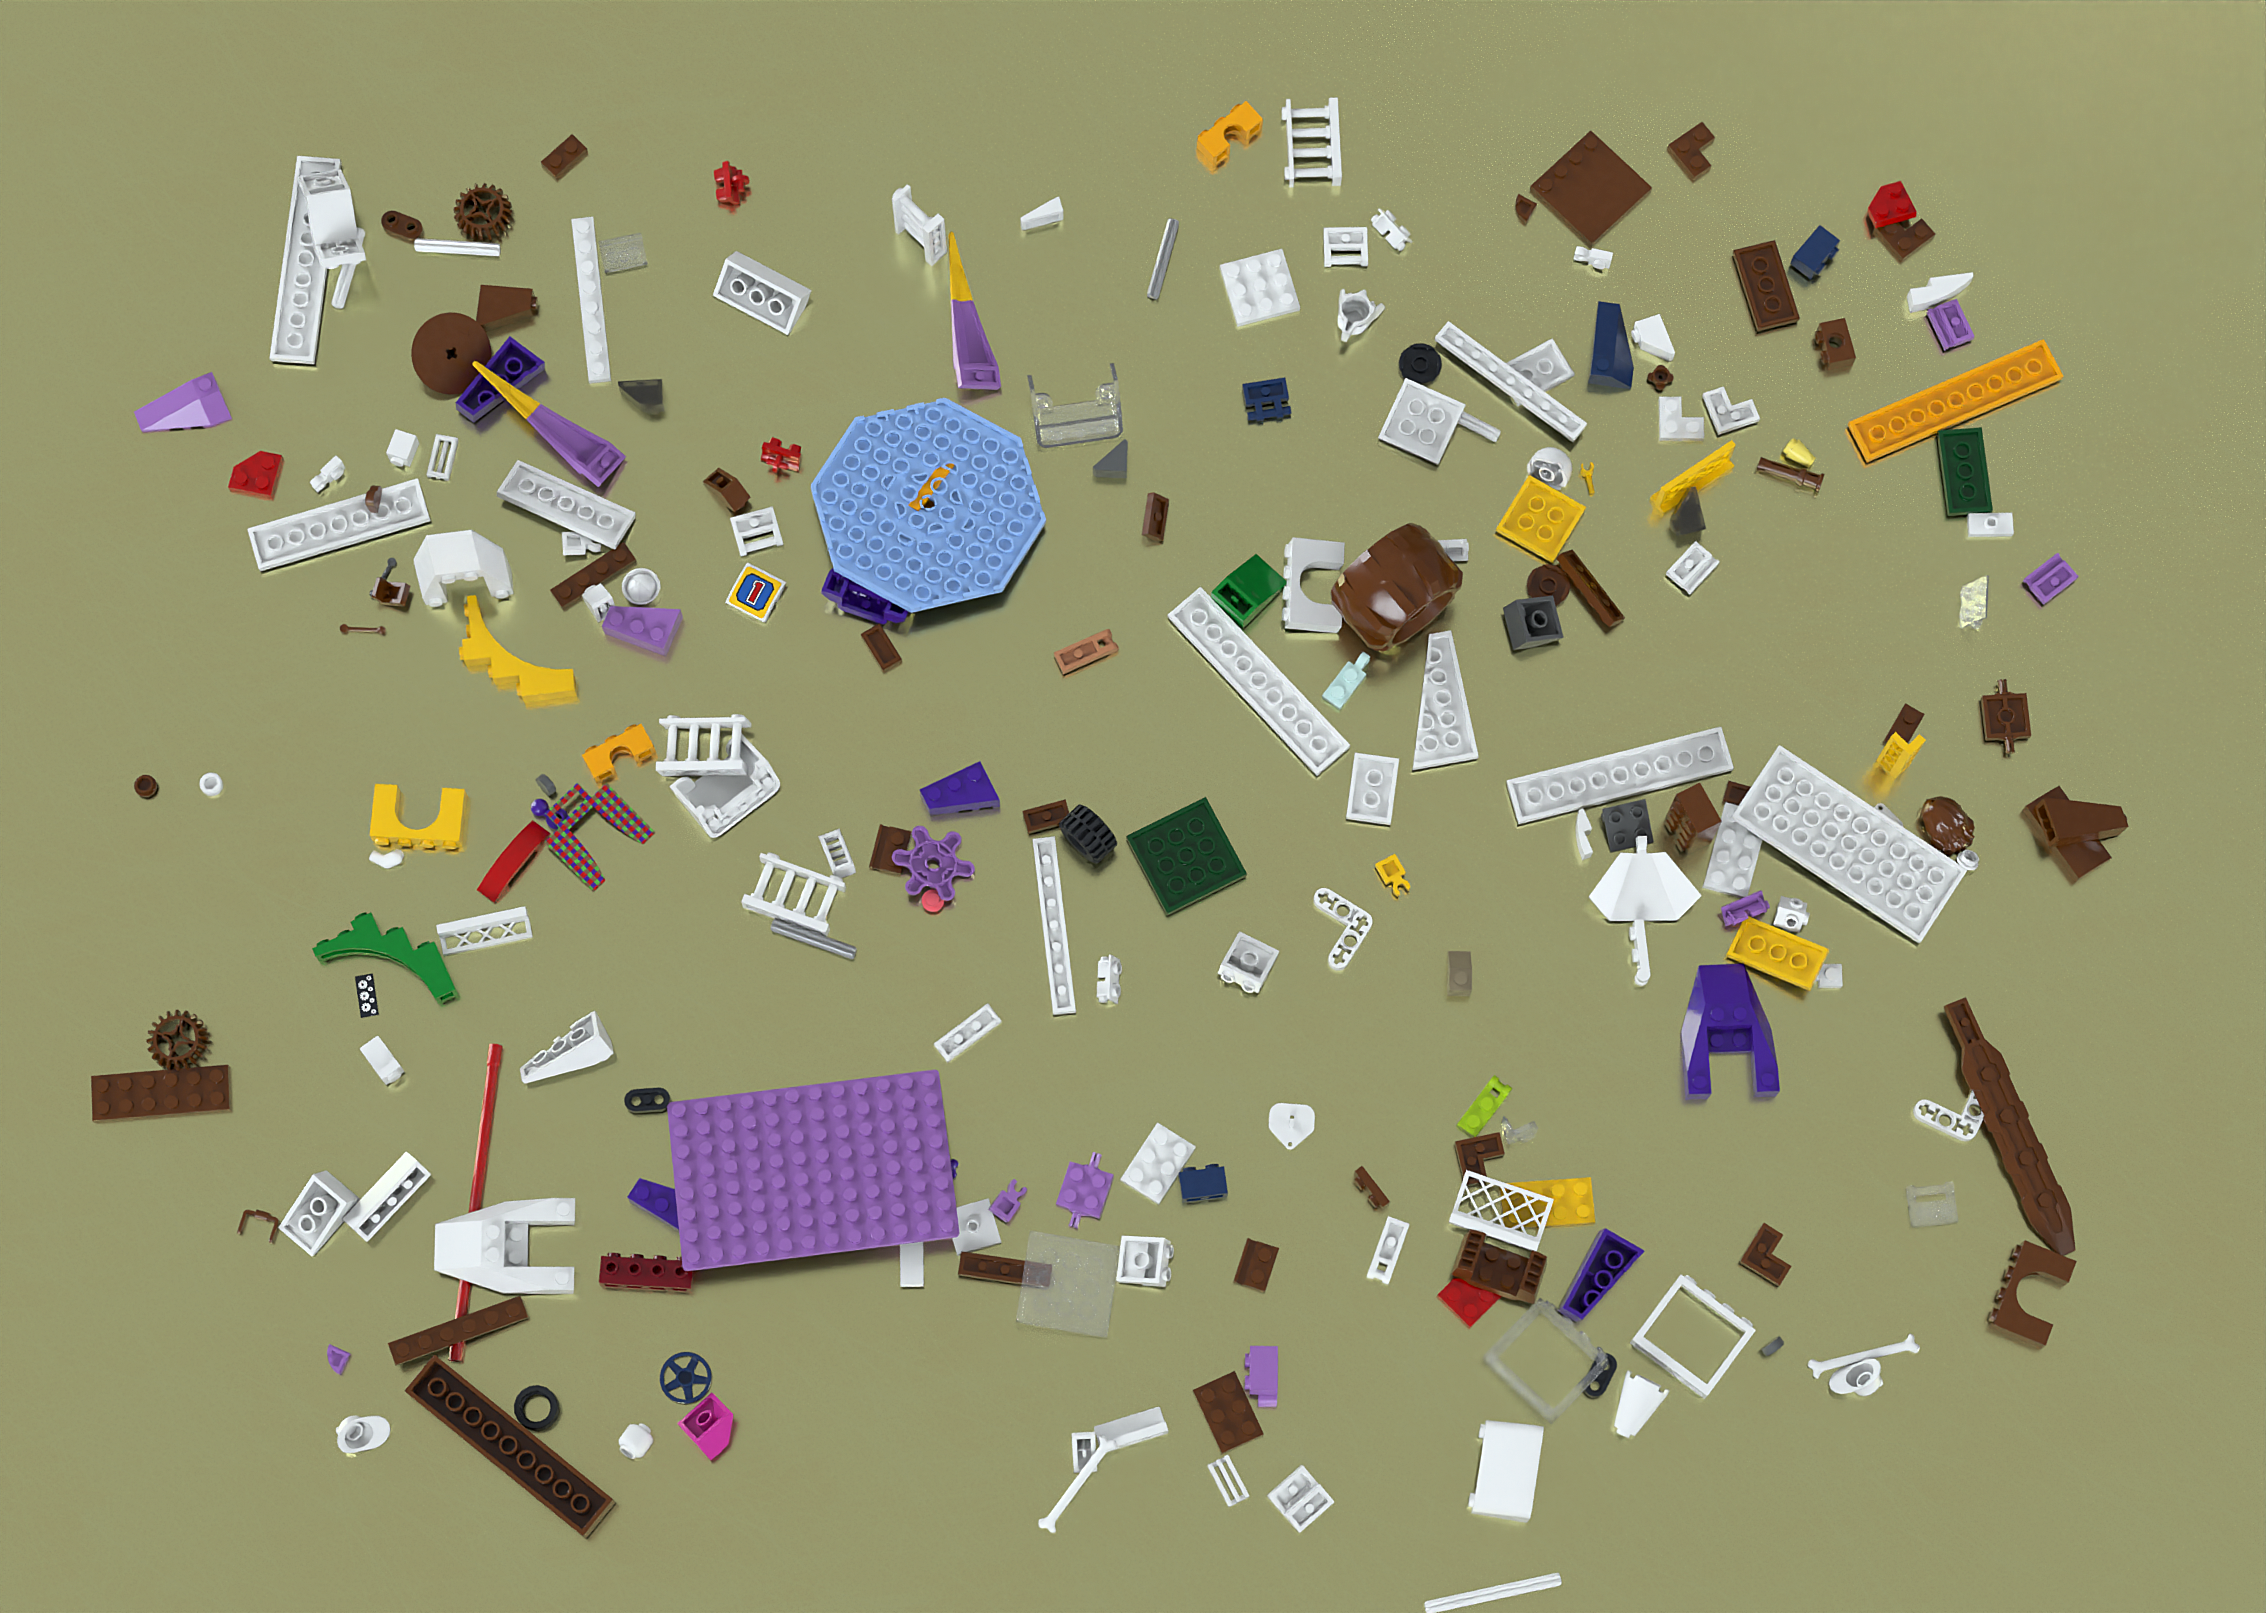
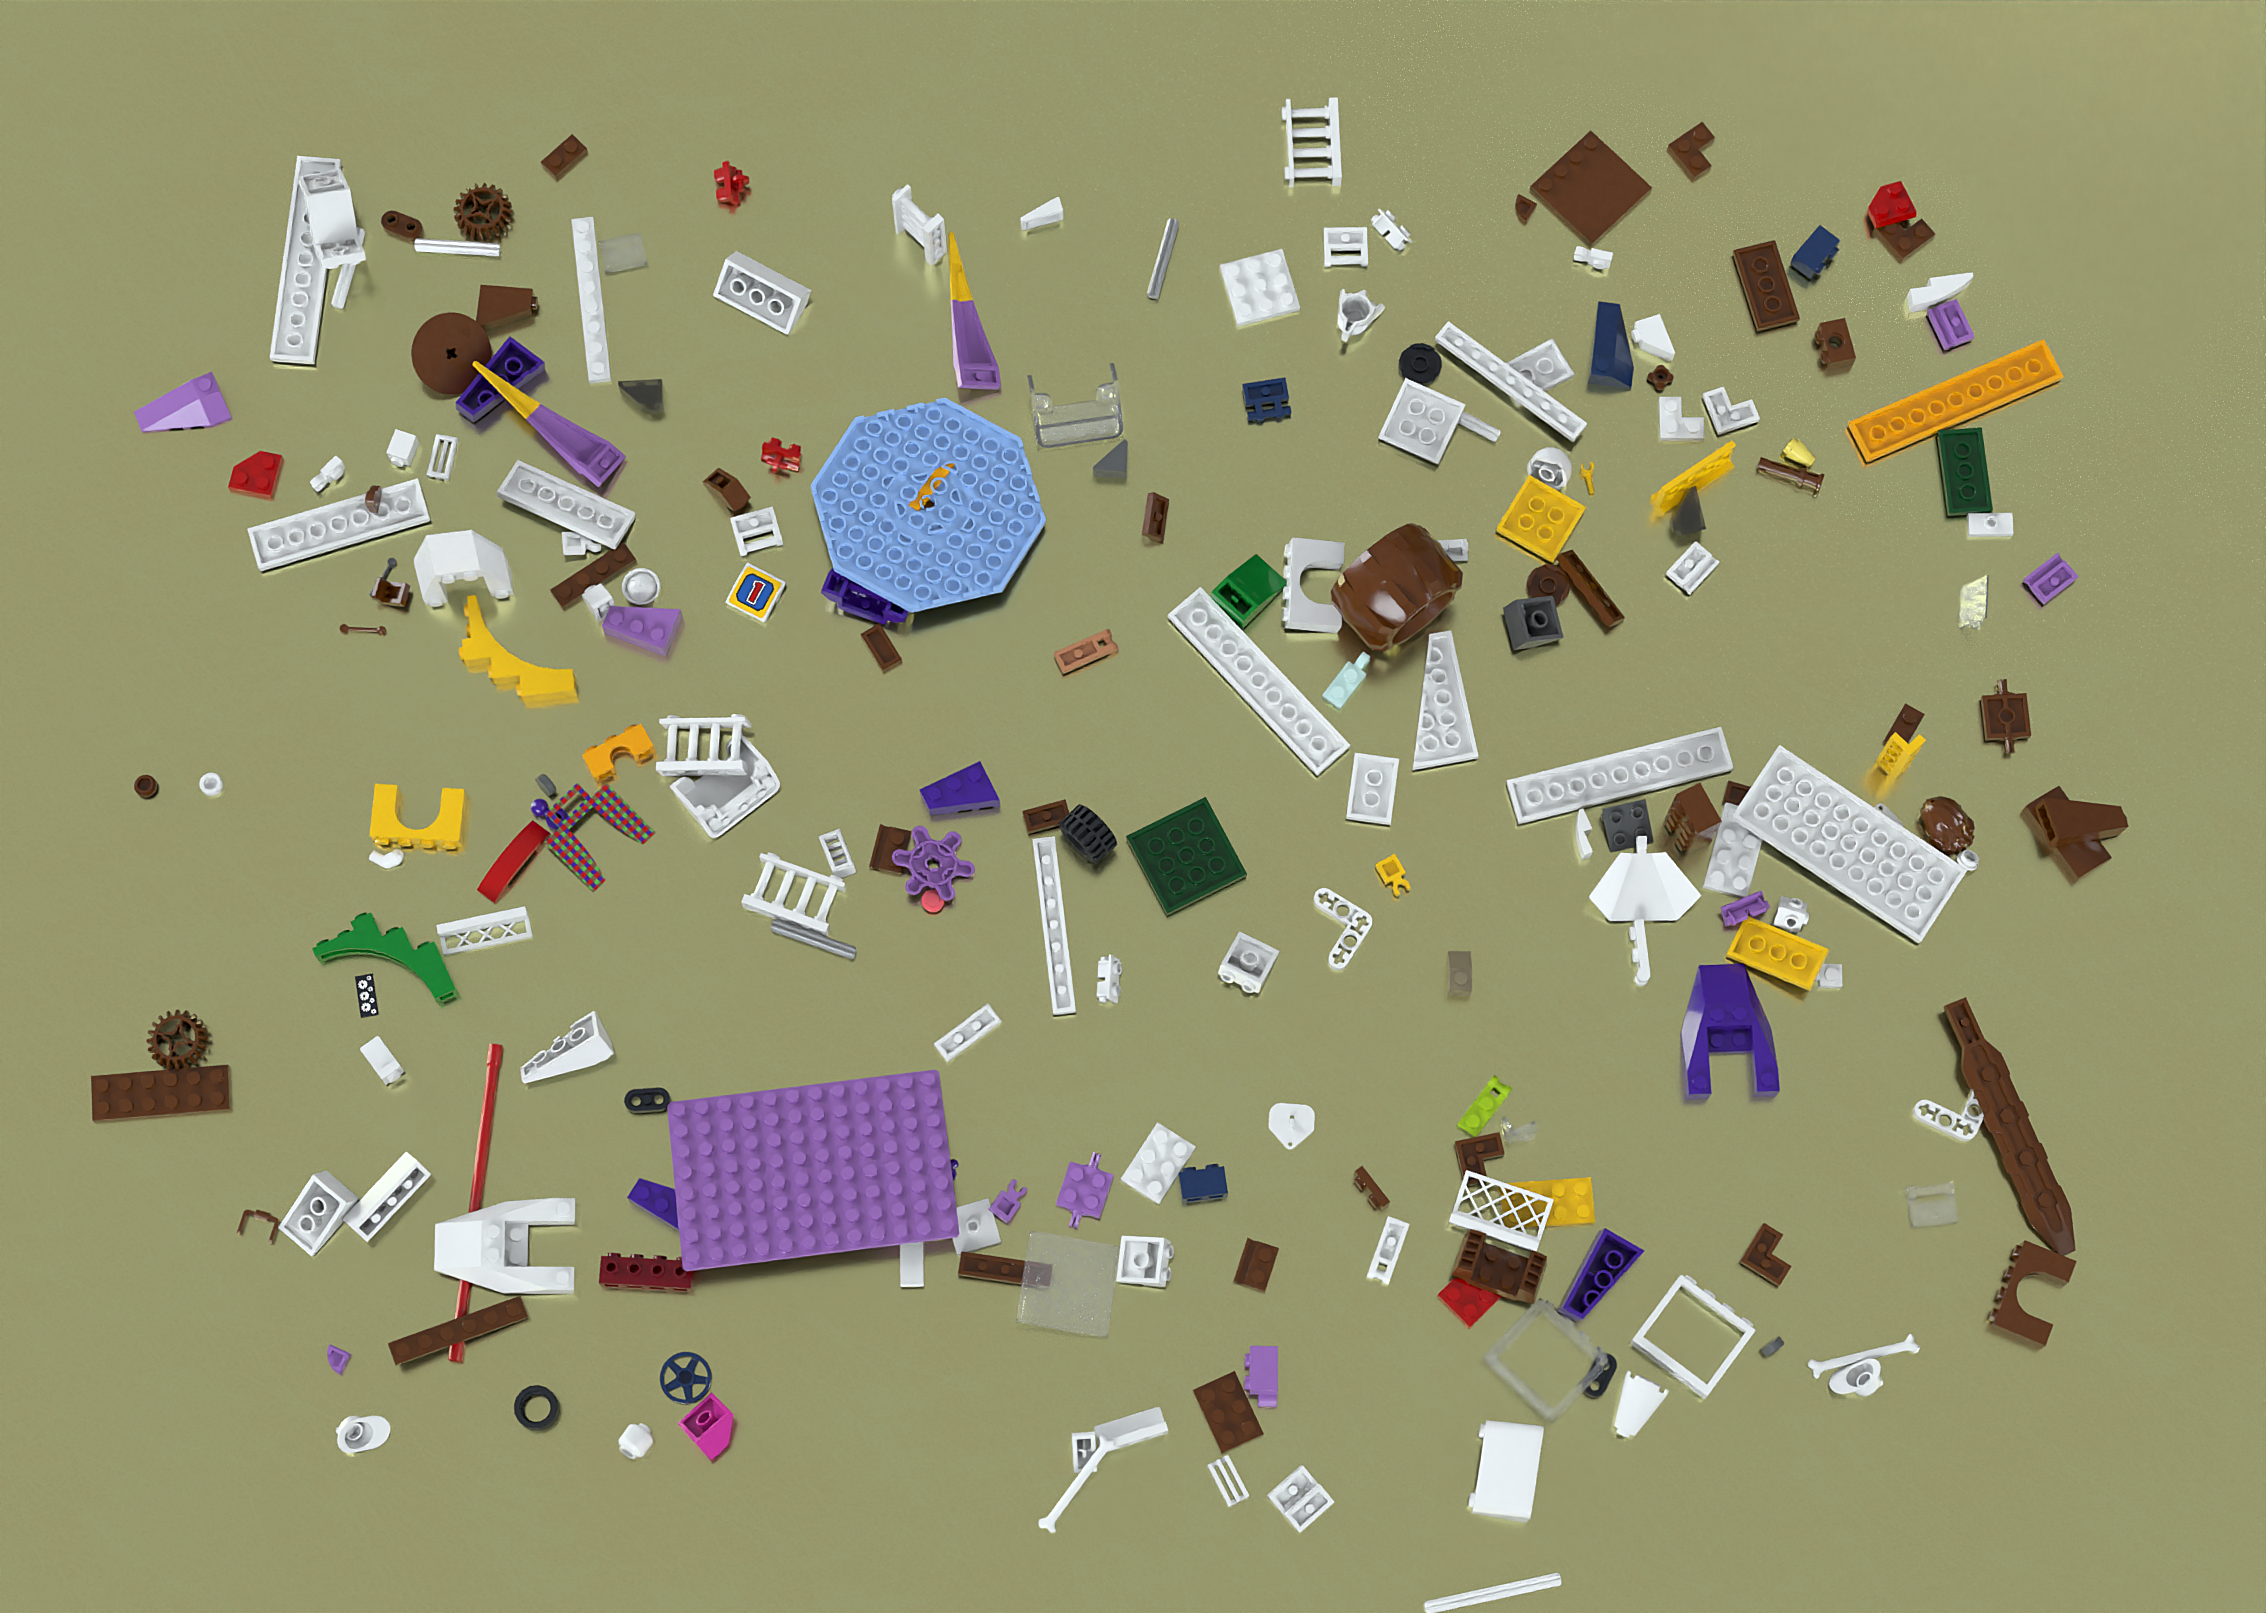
reddish brown brick [404,1354,616,1539] -> none
light orange arch [1197,101,1263,166] -> none

